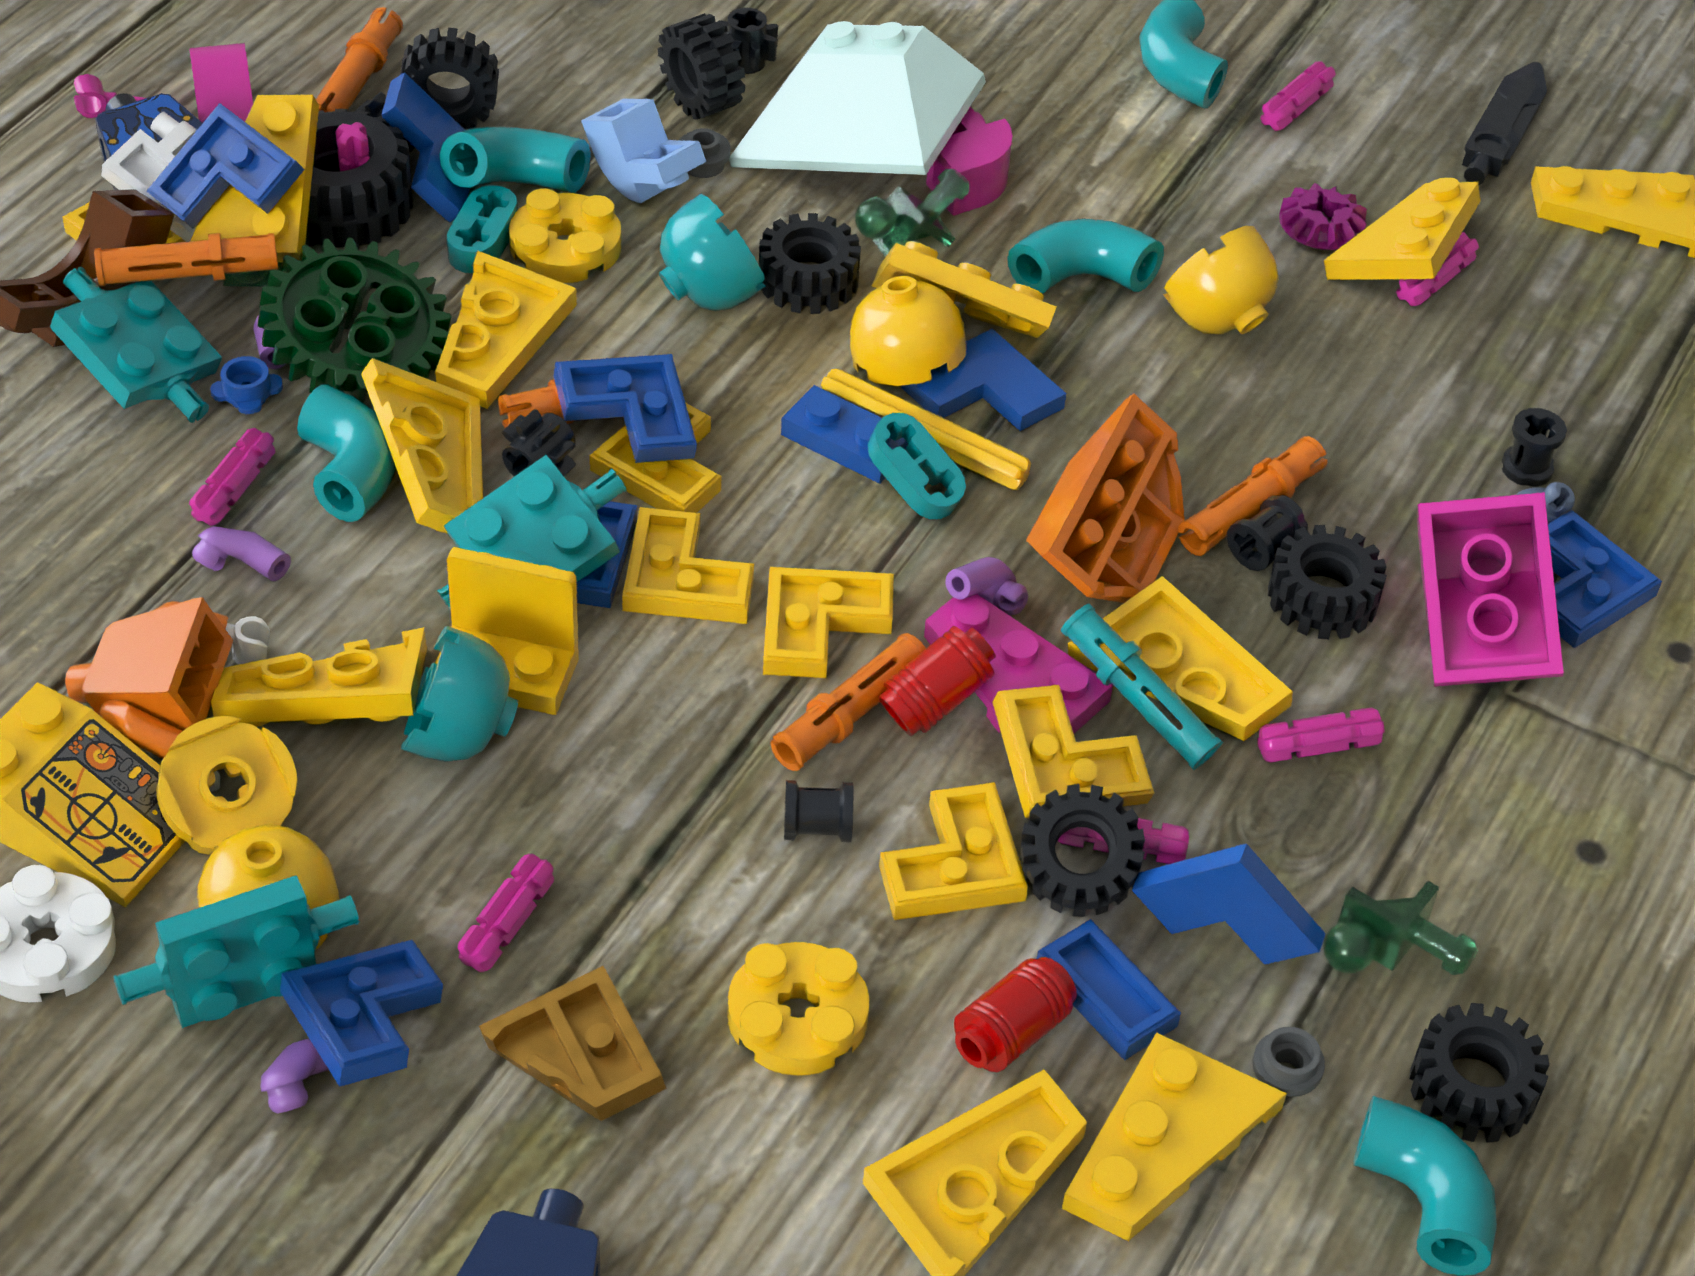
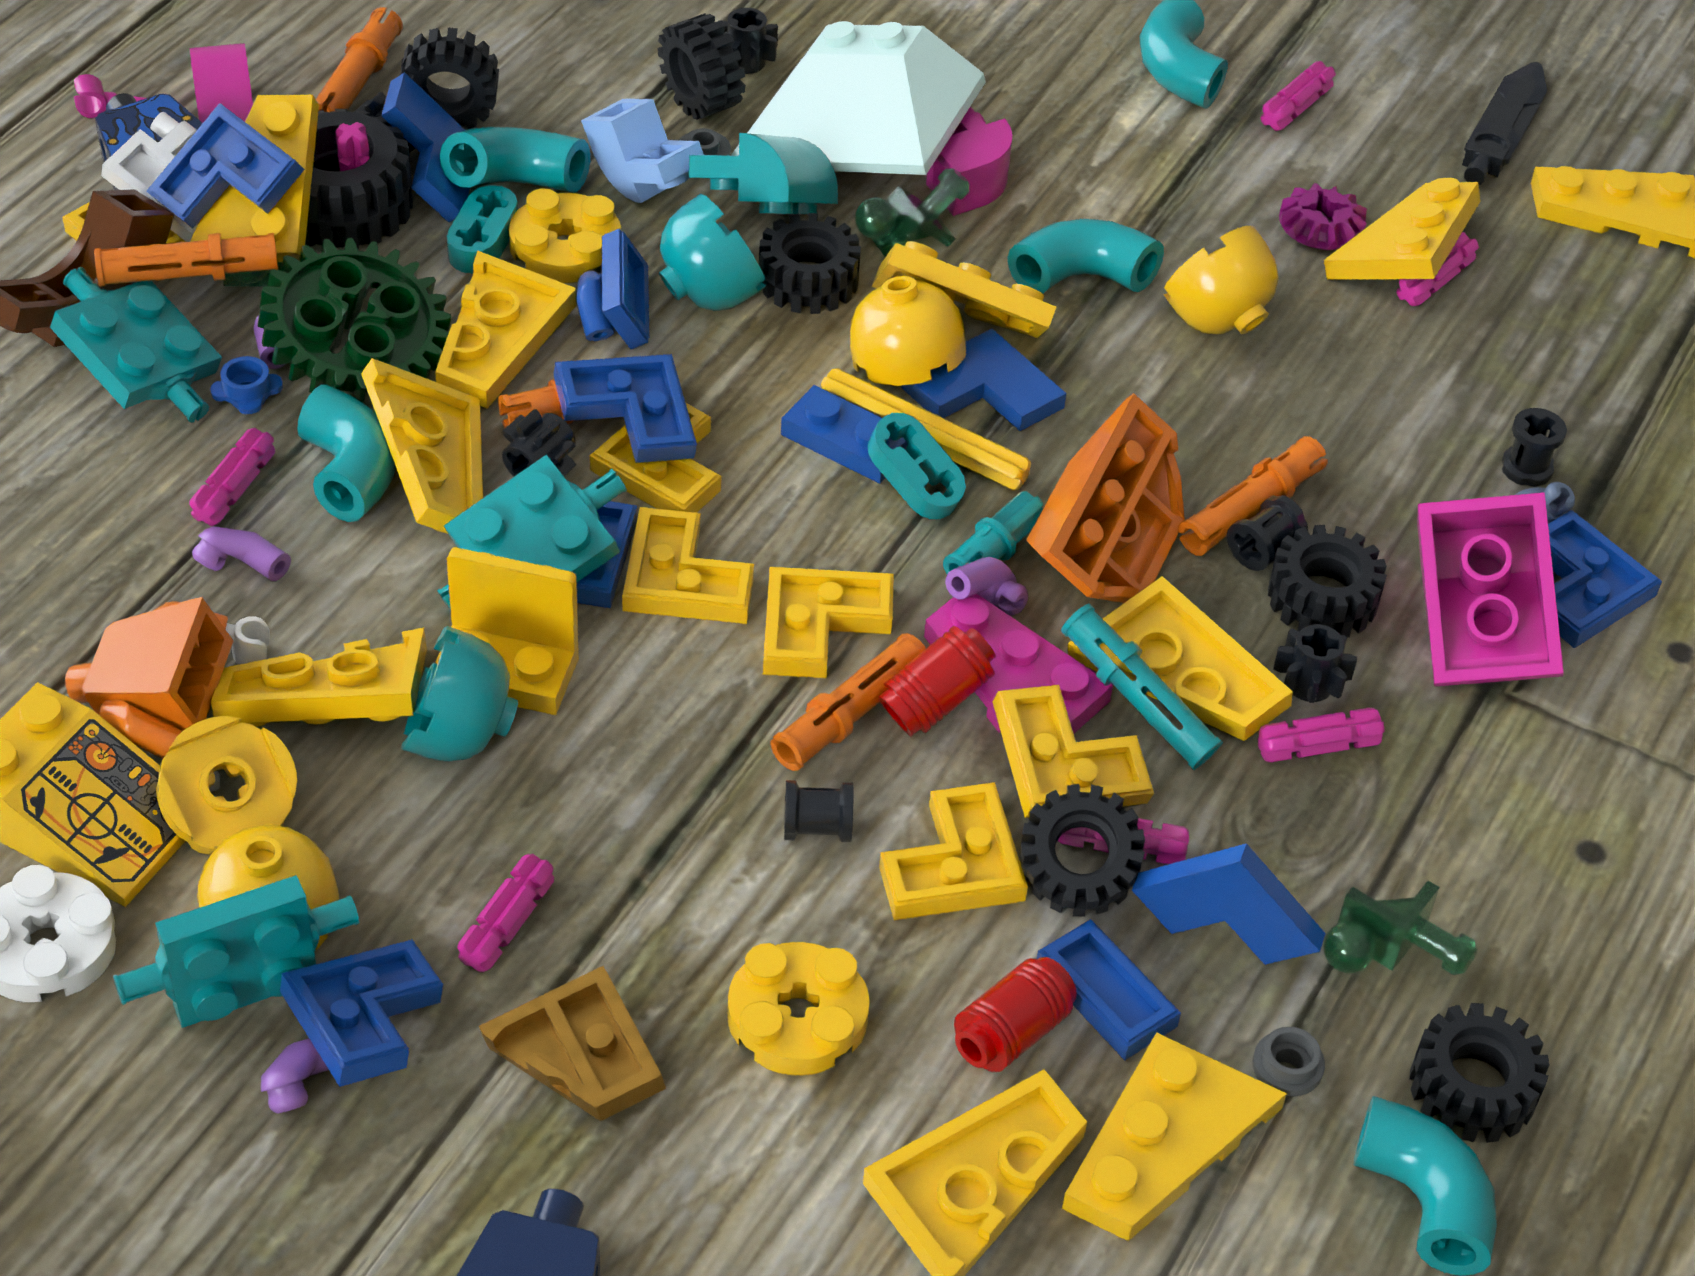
none -> blue arm [576,271,614,341]
none -> blue tile [602,228,650,350]
none -> teal brick [689,133,838,214]
none -> teal axle [943,491,1044,574]
none -> black gear [1273,624,1357,703]

